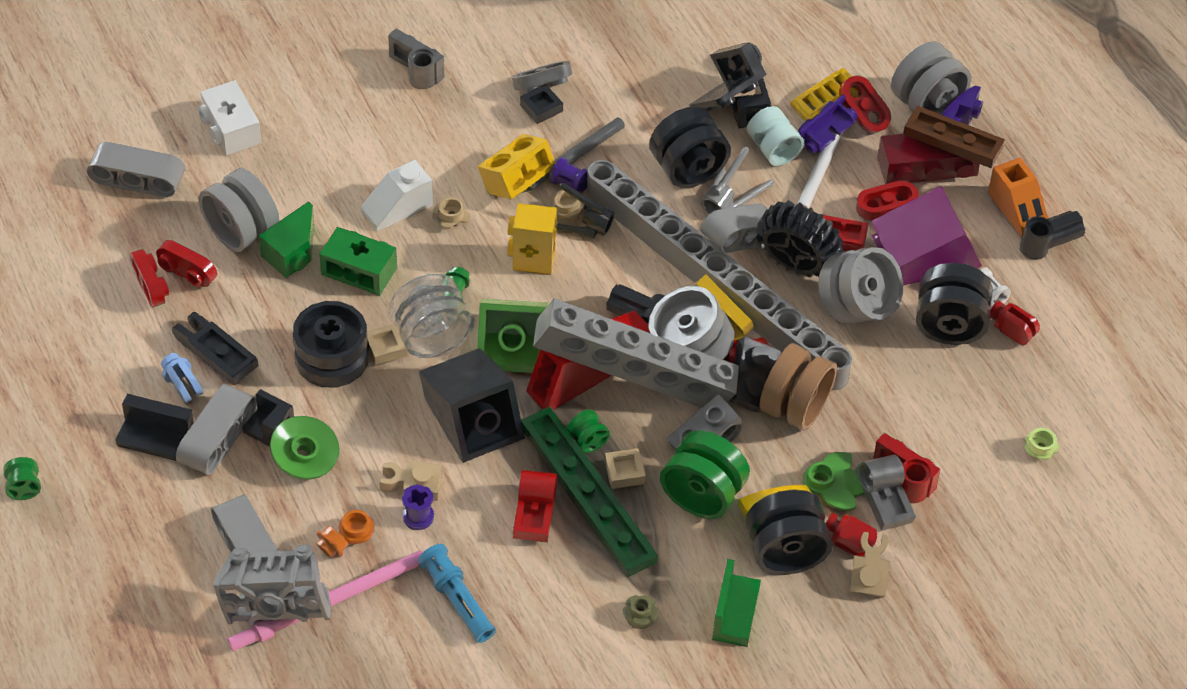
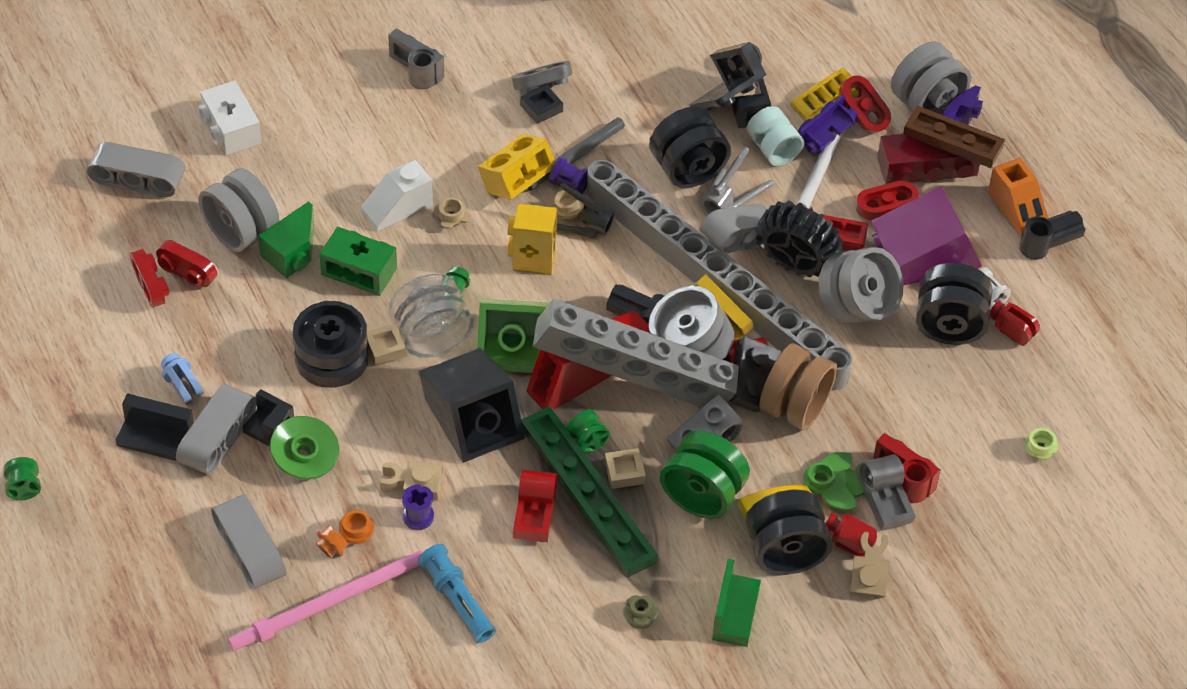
black hinge [172,312,259,385] -> none
light grey piece [214,545,332,624] -> none

